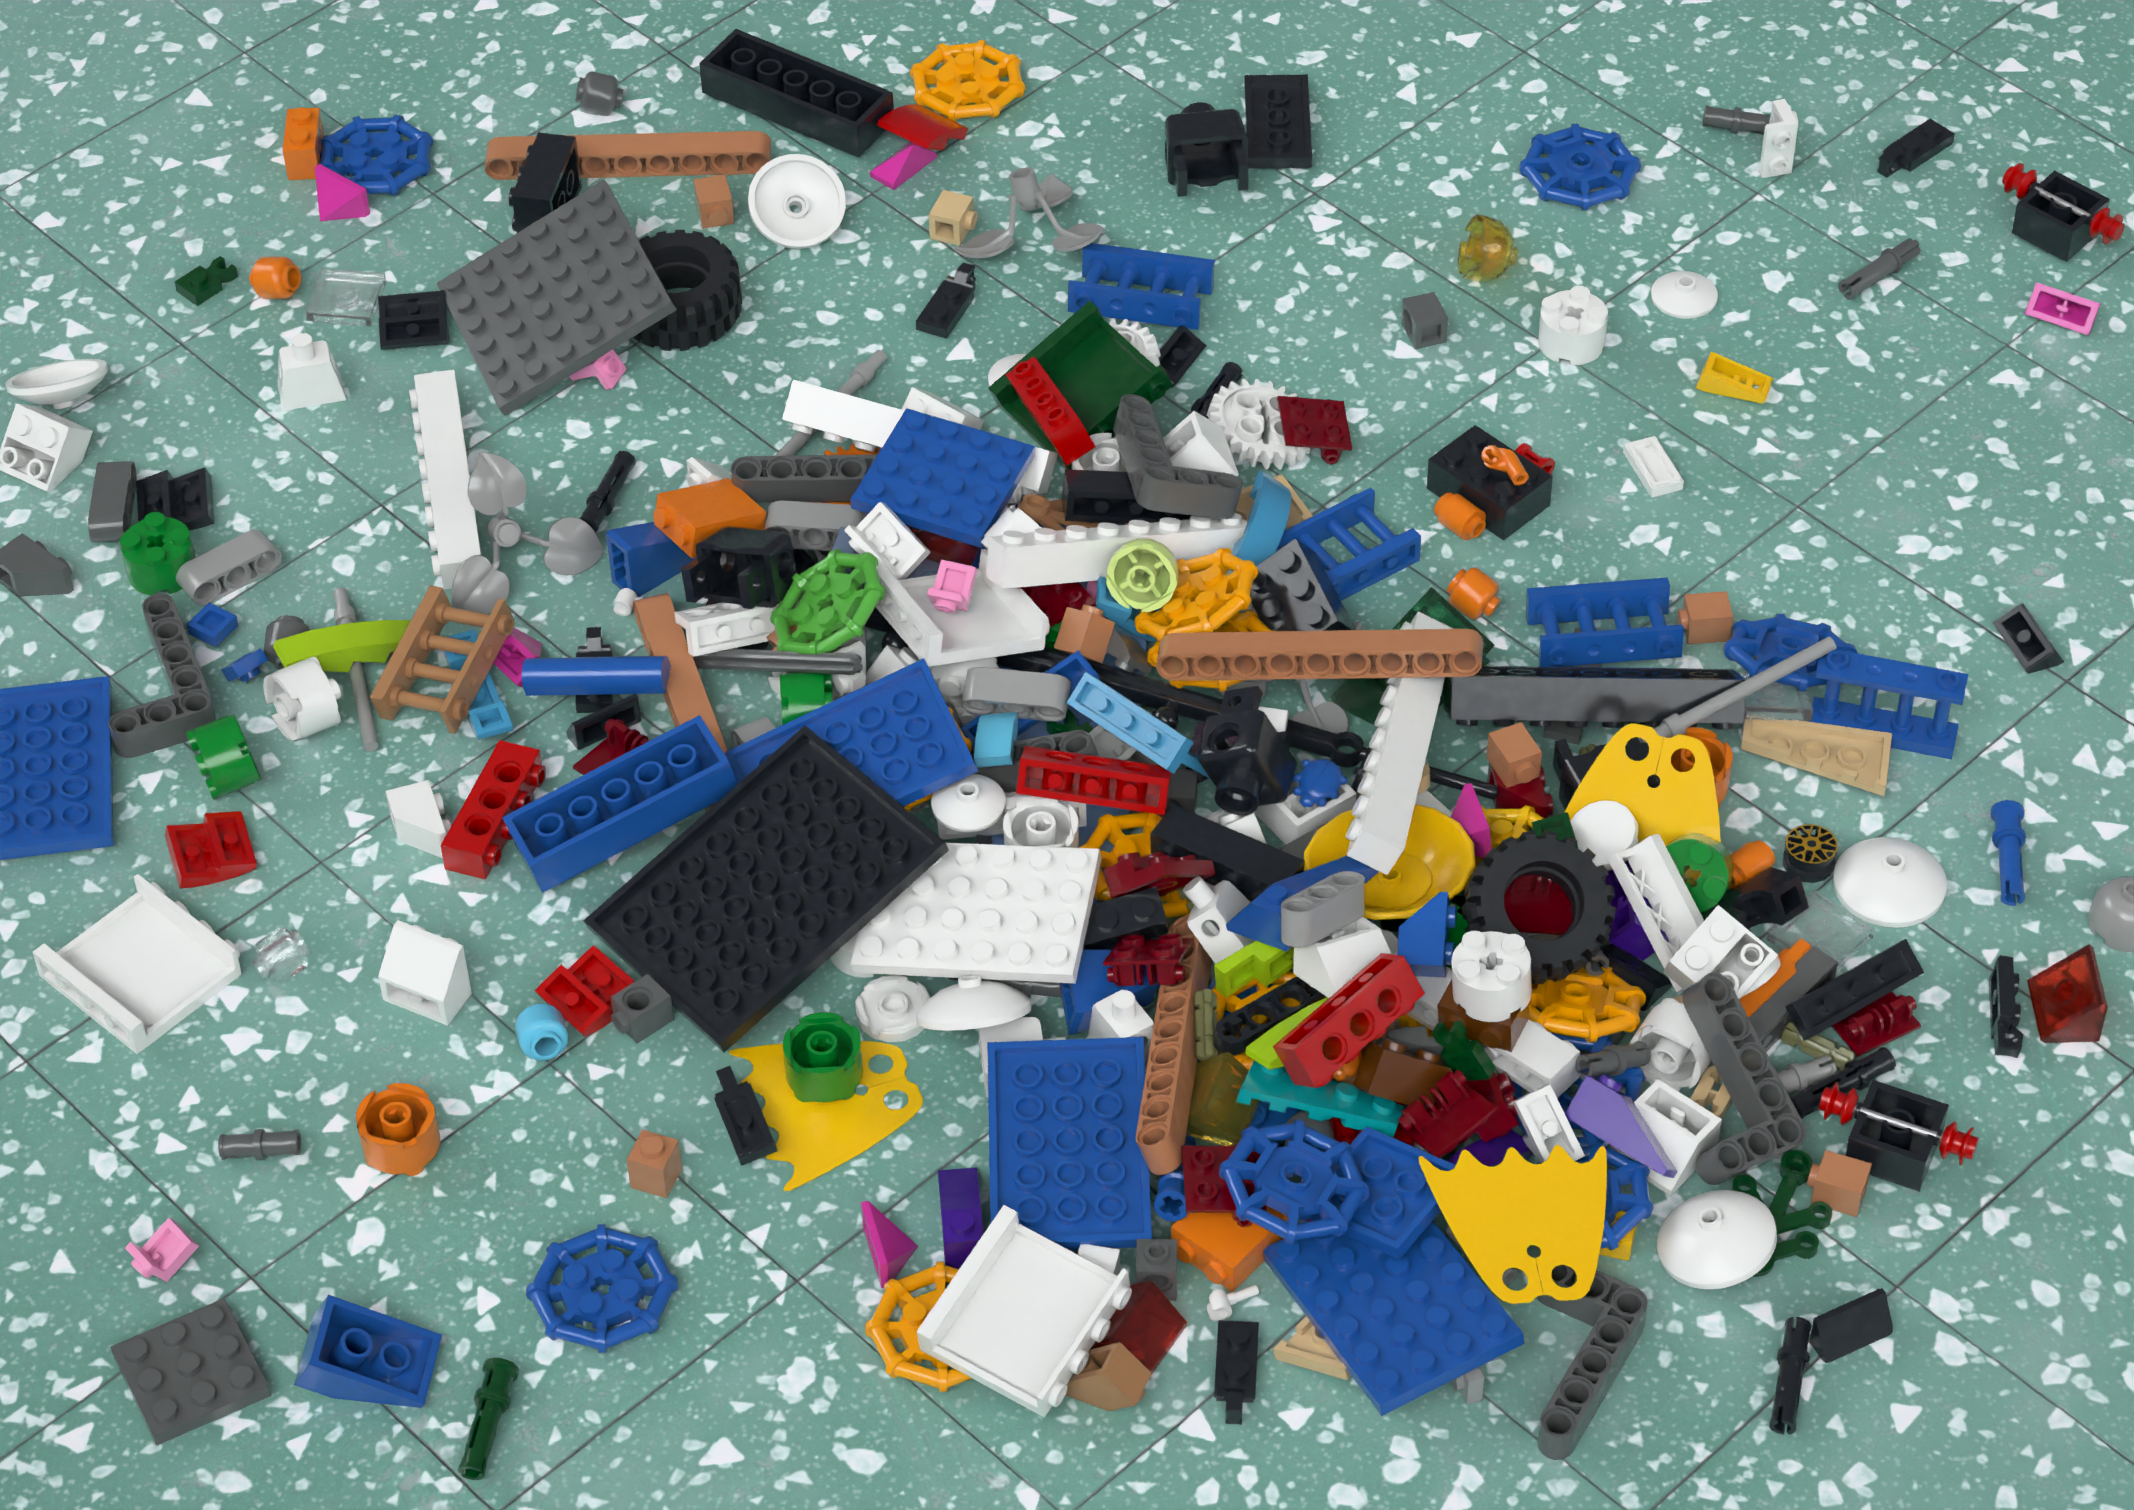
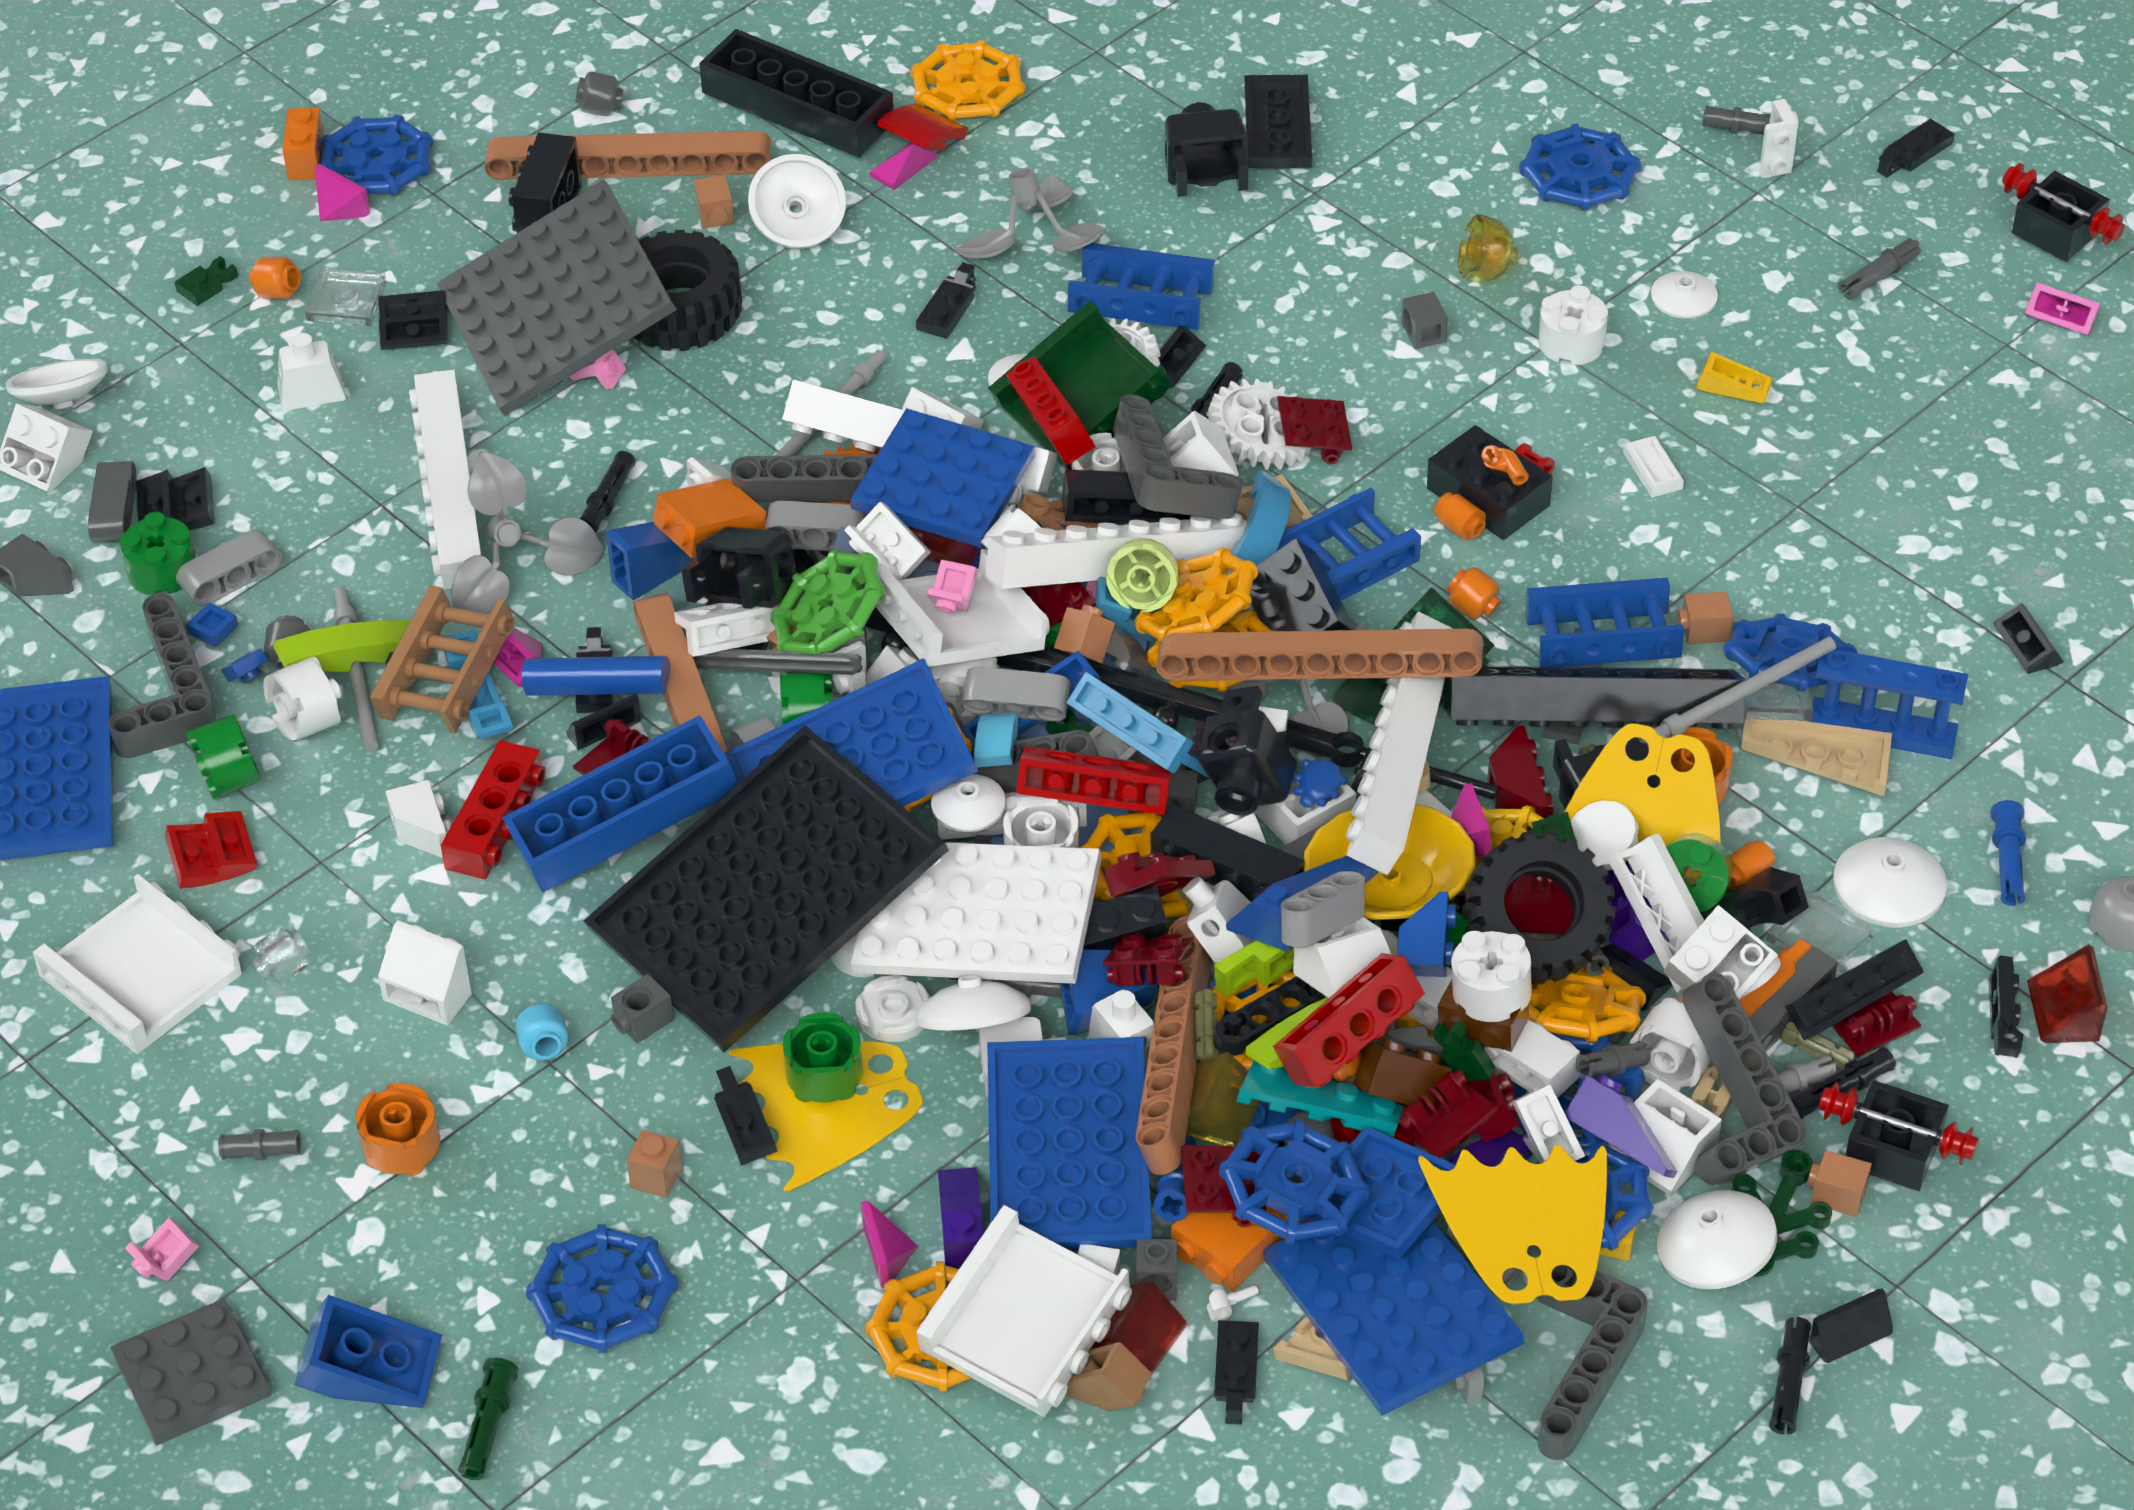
red slope [534,945,635,1037] -> none
white hand [614,588,643,616] -> none
tan brick [929,190,978,246] -> none
nougat brick [1486,722,1542,788] -> none
black wheel [1783,824,1838,883] -> none

